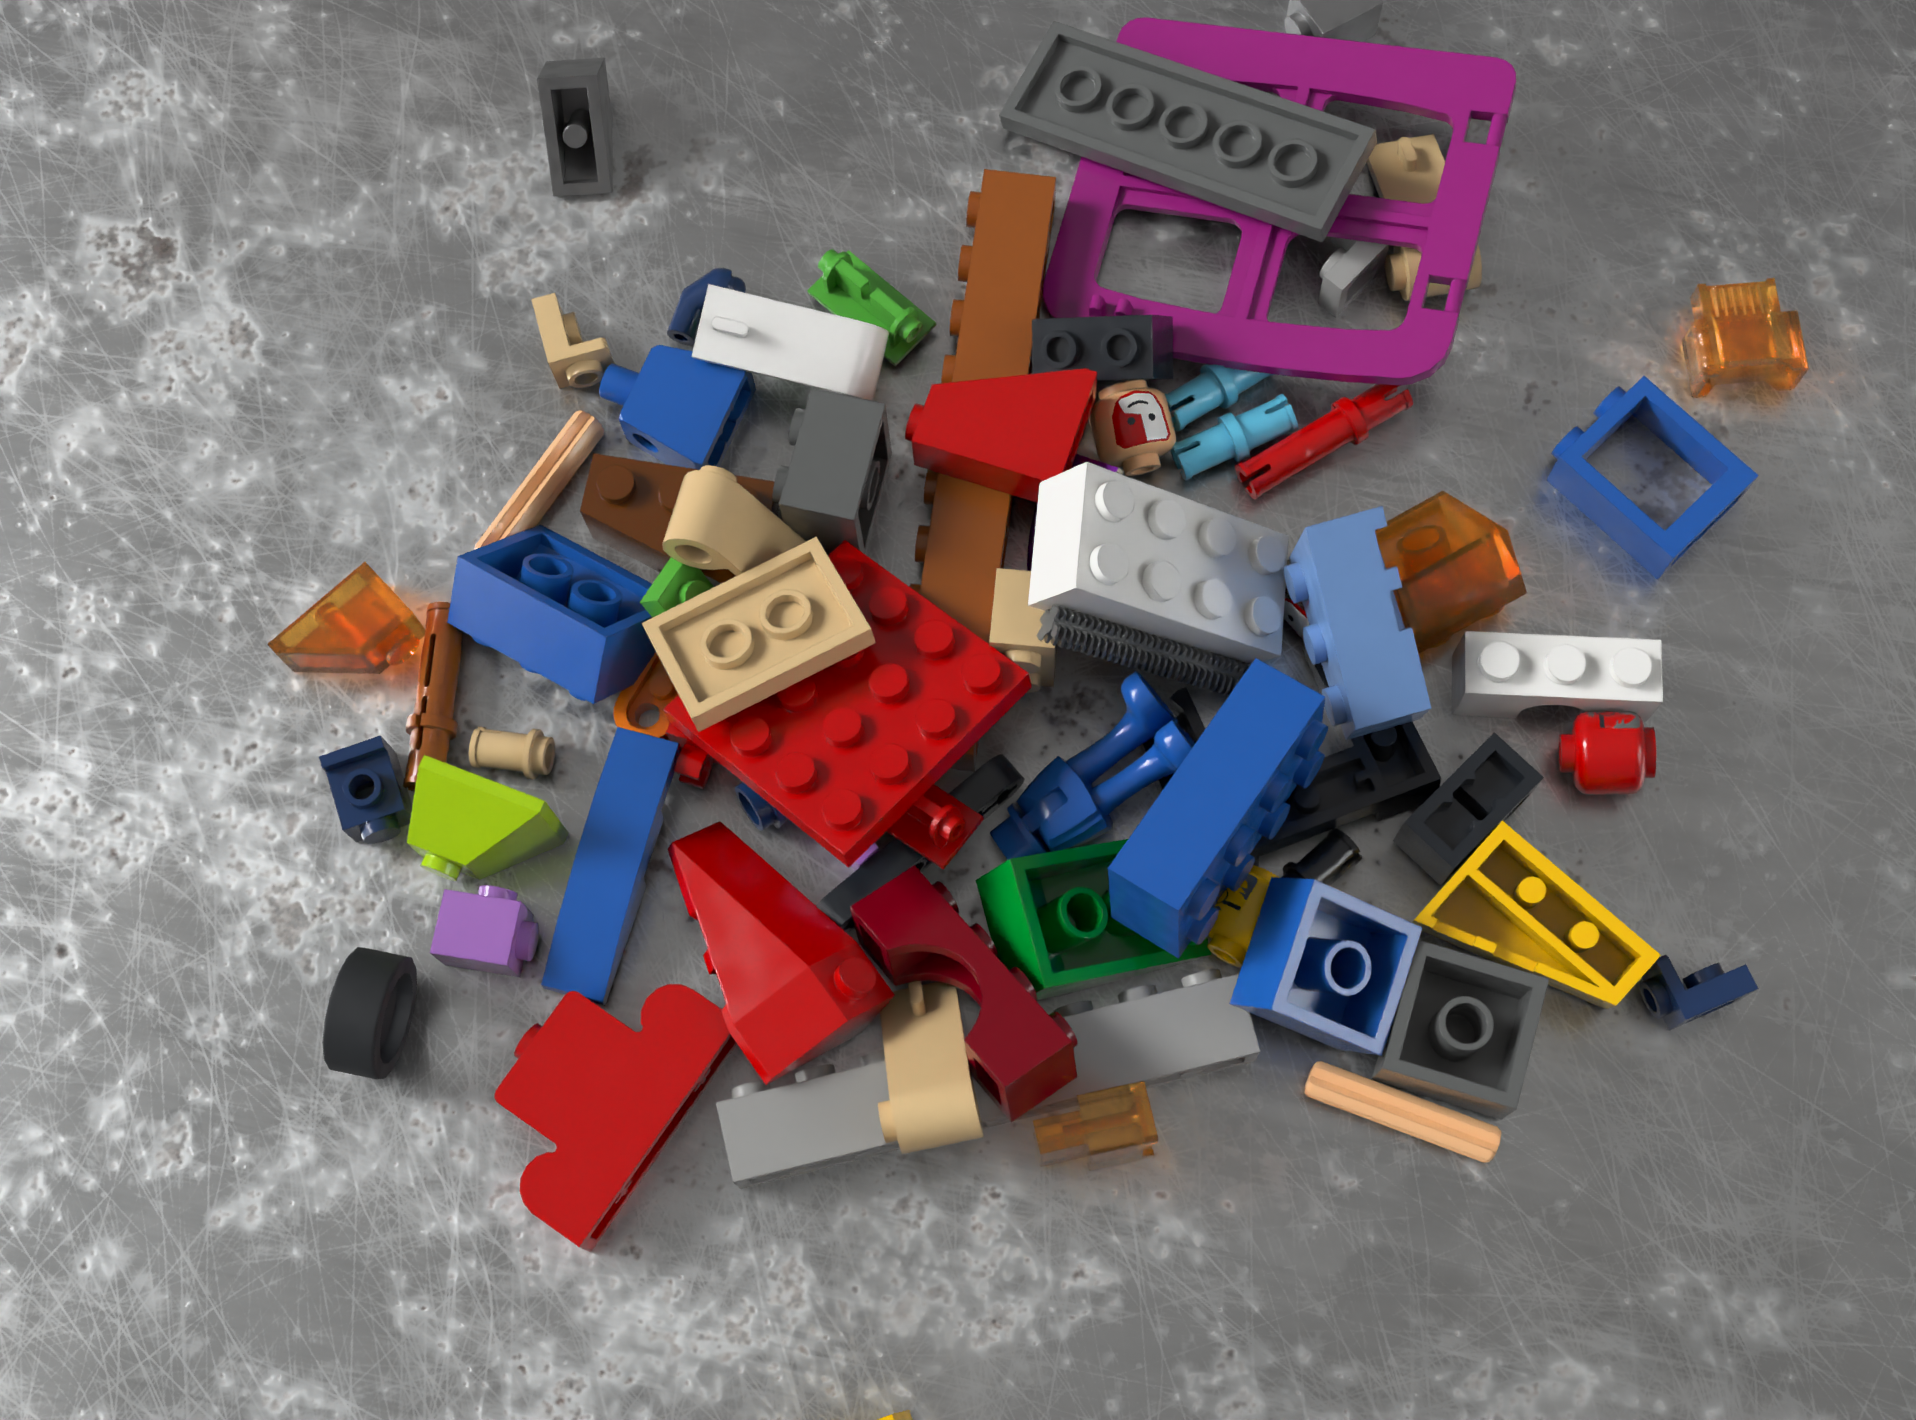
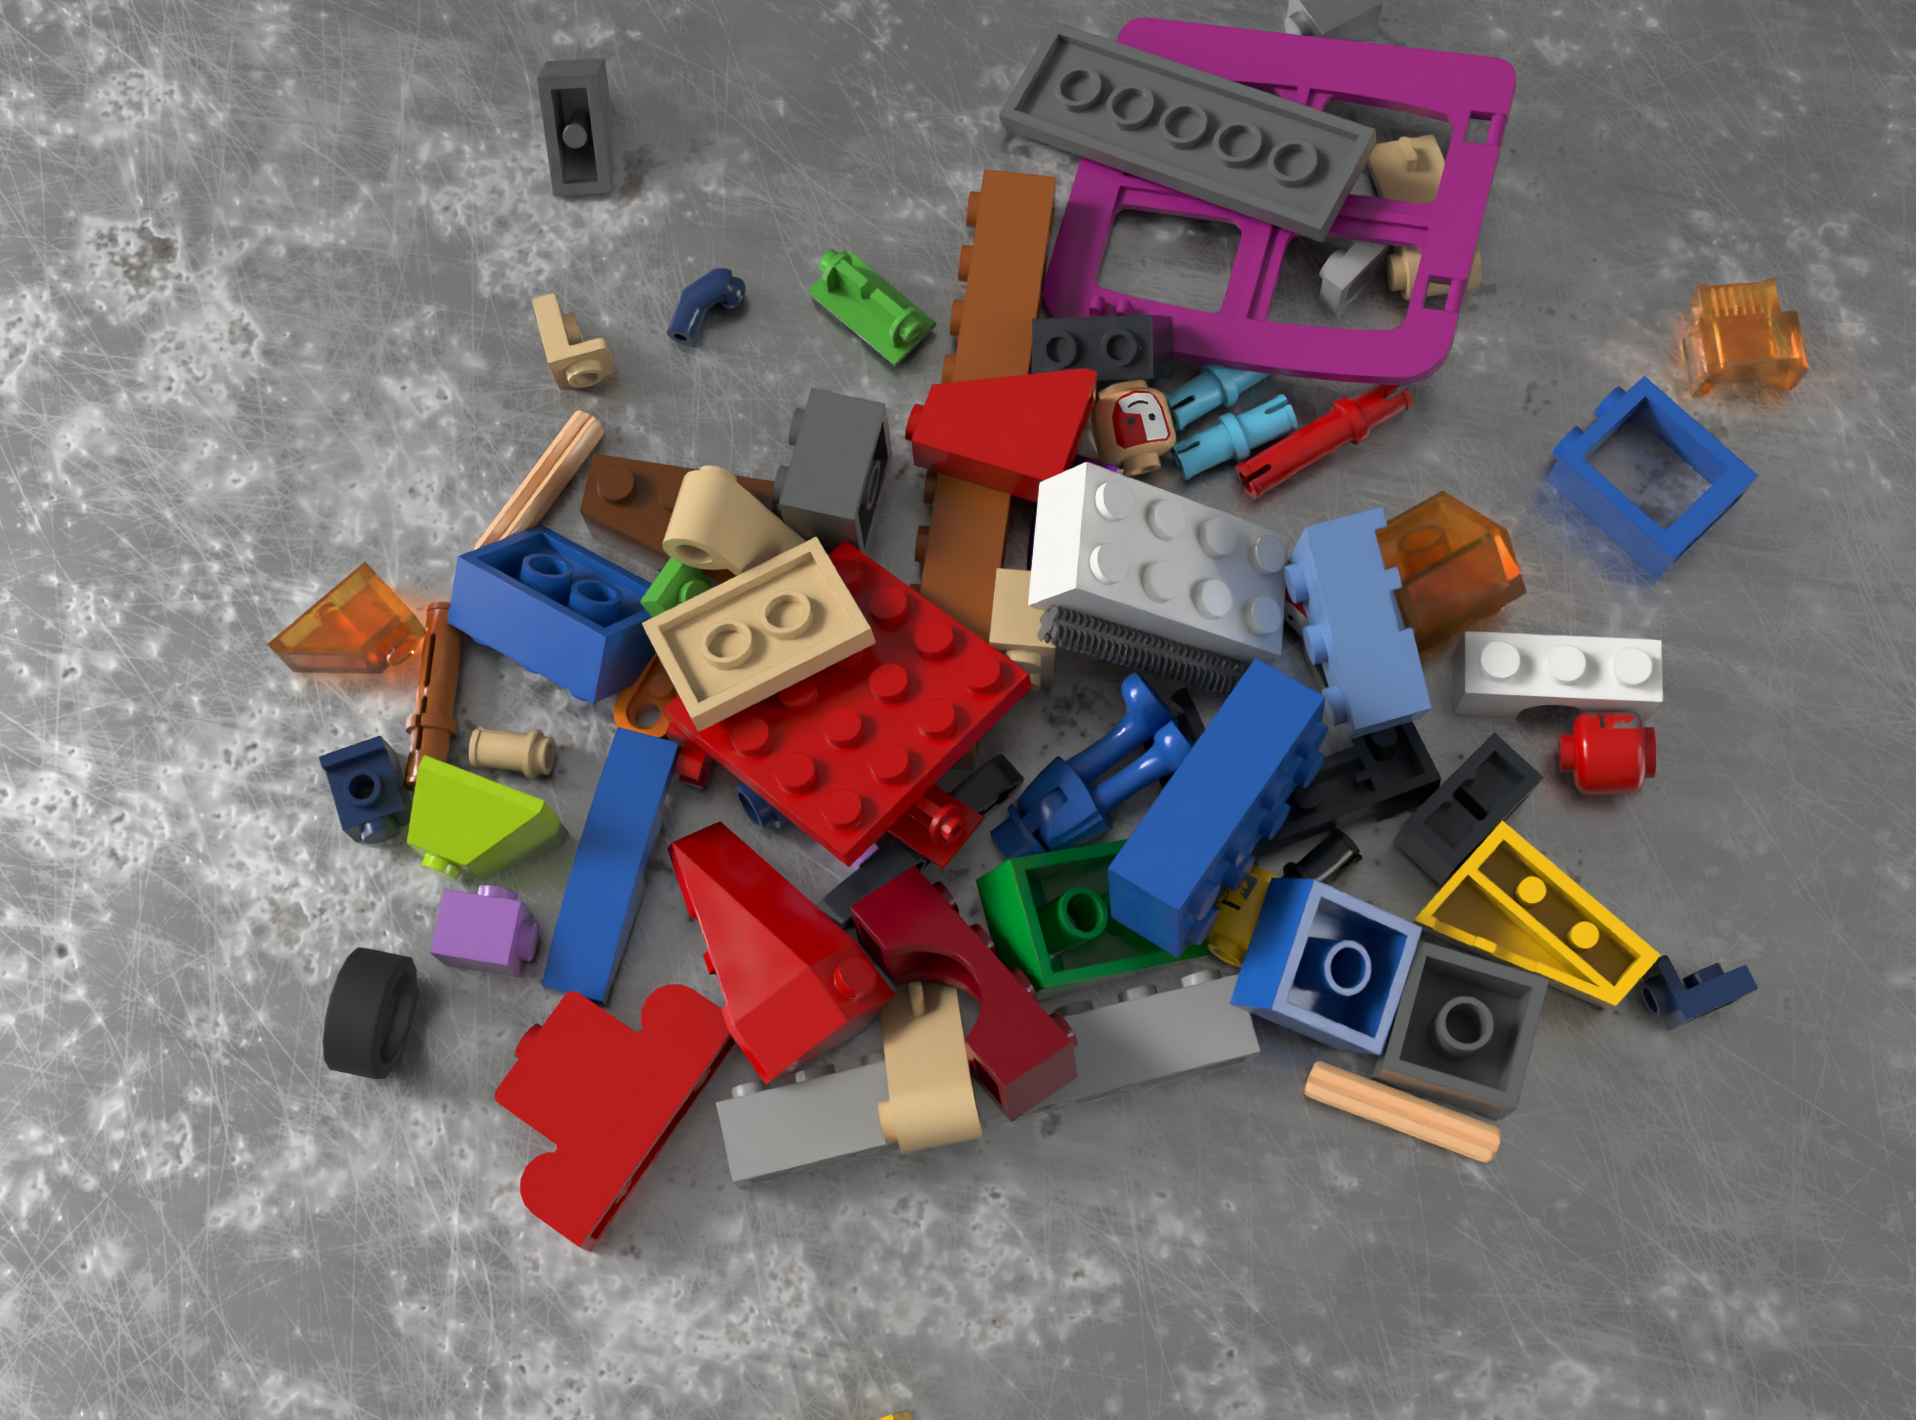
blue torso [599,345,756,470] -> none
white door [691,284,889,401] -> none
clear orange piece [1033,1080,1158,1171] -> none

